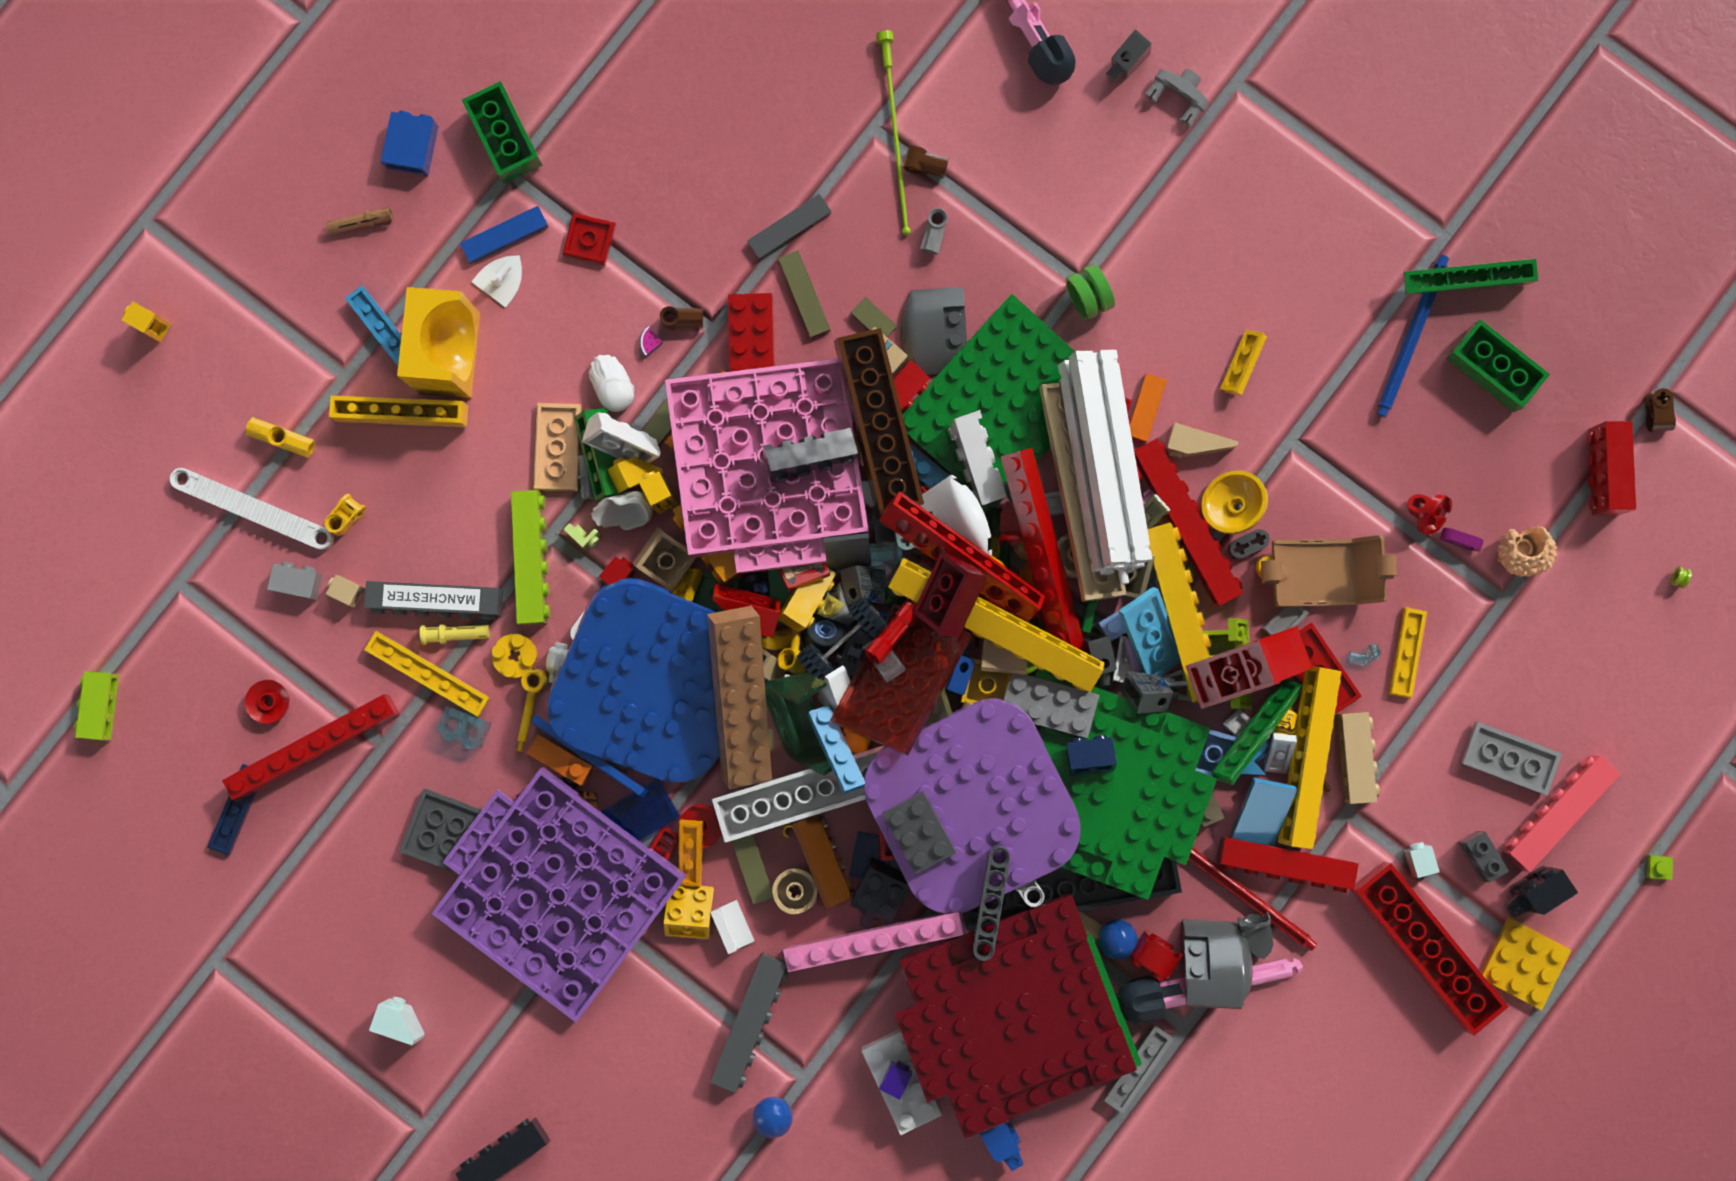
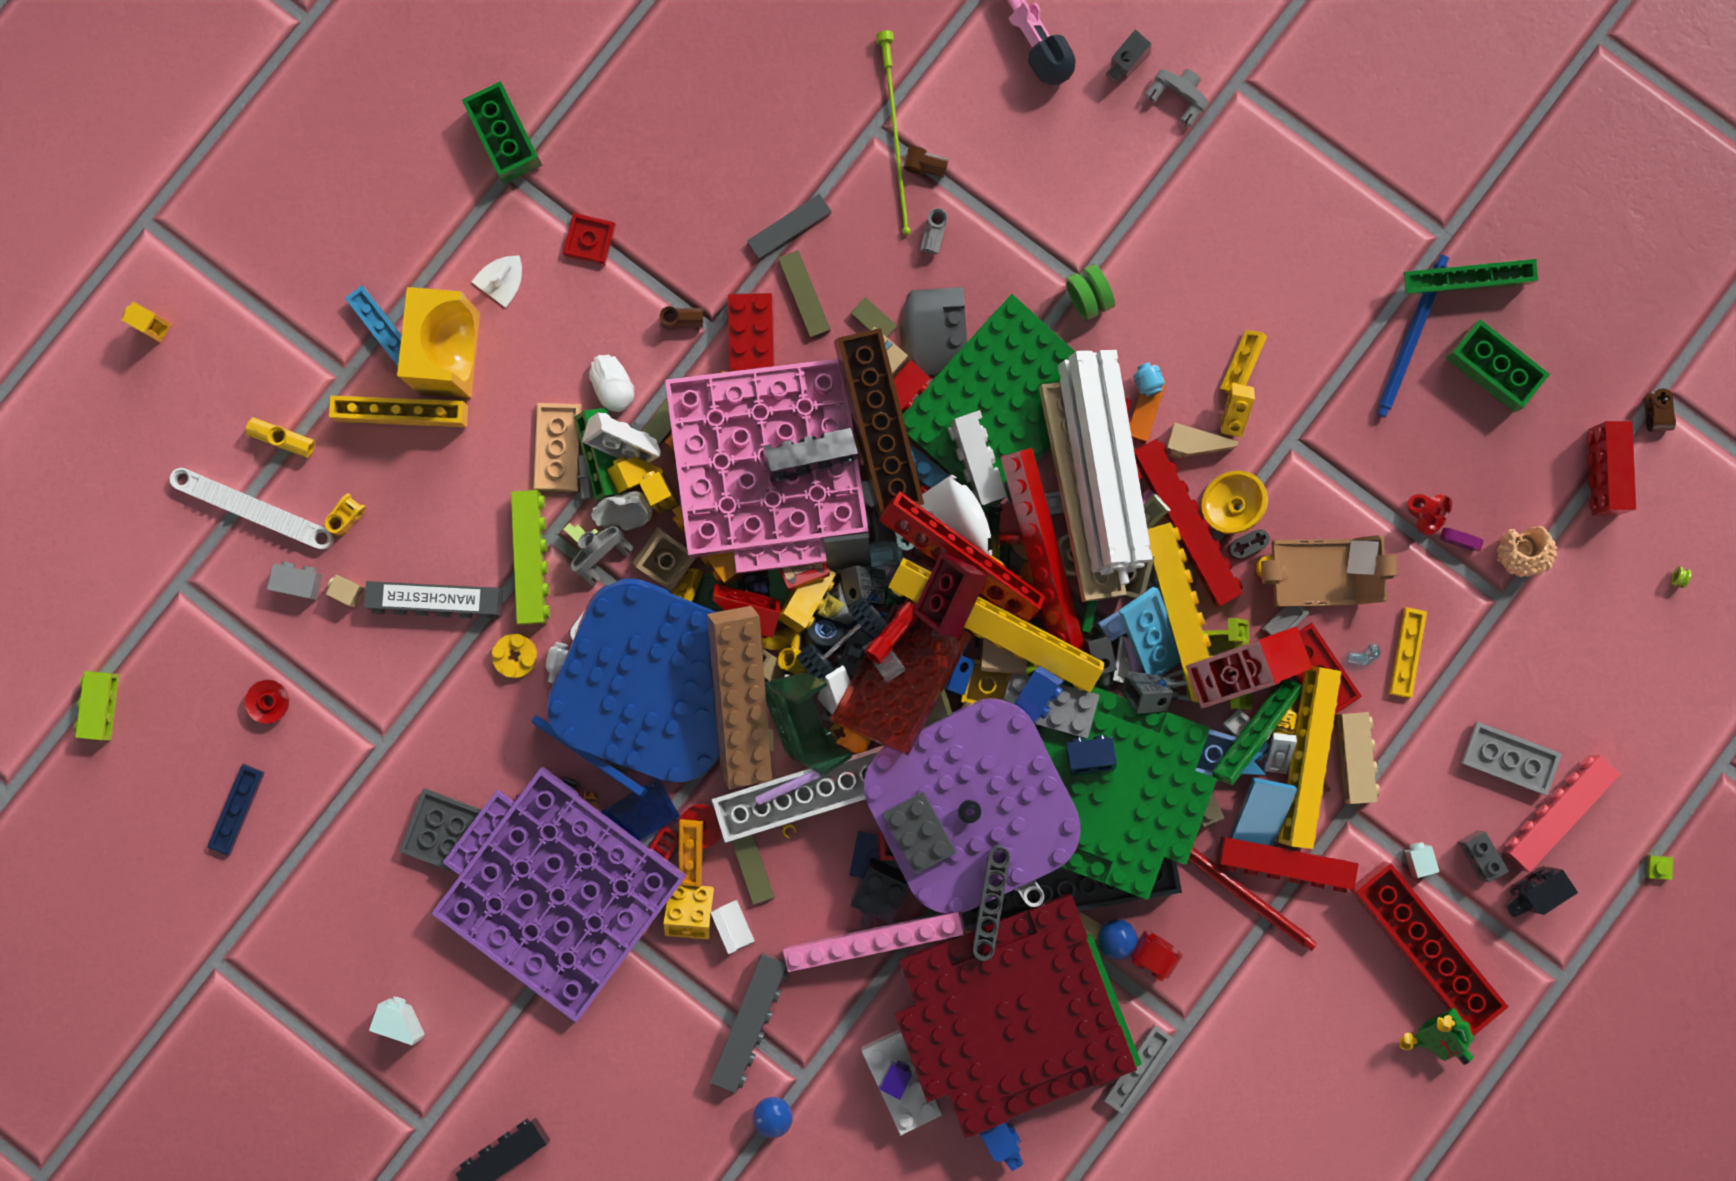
red brick [222,694,400,800] -> none
medium nougat pin [326,207,394,235] -> none
yellow plate [364,631,491,717] -> none
blue brick [381,111,439,176] -> none
light yellow pin [420,624,490,645] -> none
clear light blue brick [436,706,491,750] -> none
blue tile [460,206,549,264] -> none
yellow piece [516,669,548,752] -> none
orange slope [527,734,595,785] -> none
red brick [598,556,635,585] -> none
dark pink tile [640,326,663,357] -> none
tan brick [772,867,818,914] -> none
reddish brown slope [792,814,854,910] -> none
plate [807,705,866,794] -> none
black piece [1116,958,1303,1023] -> none
dark grey slope [1182,919,1253,1009] -> none
dark grey piece [1238,912,1273,959] -> none
yellow plate [1481,917,1572,1011] -> none
none -> light grey connector [571,526,633,586]
none -> lavender bar [755,769,821,805]
none -> black plate [958,800,981,823]
none -> blue brick [1015,666,1063,722]
none -> medium azure head [1133,363,1165,397]
none -> yellow brick [1220,383,1255,438]
none -> white sticker [1347,541,1379,575]
none -> green torso [1399,1008,1474,1065]

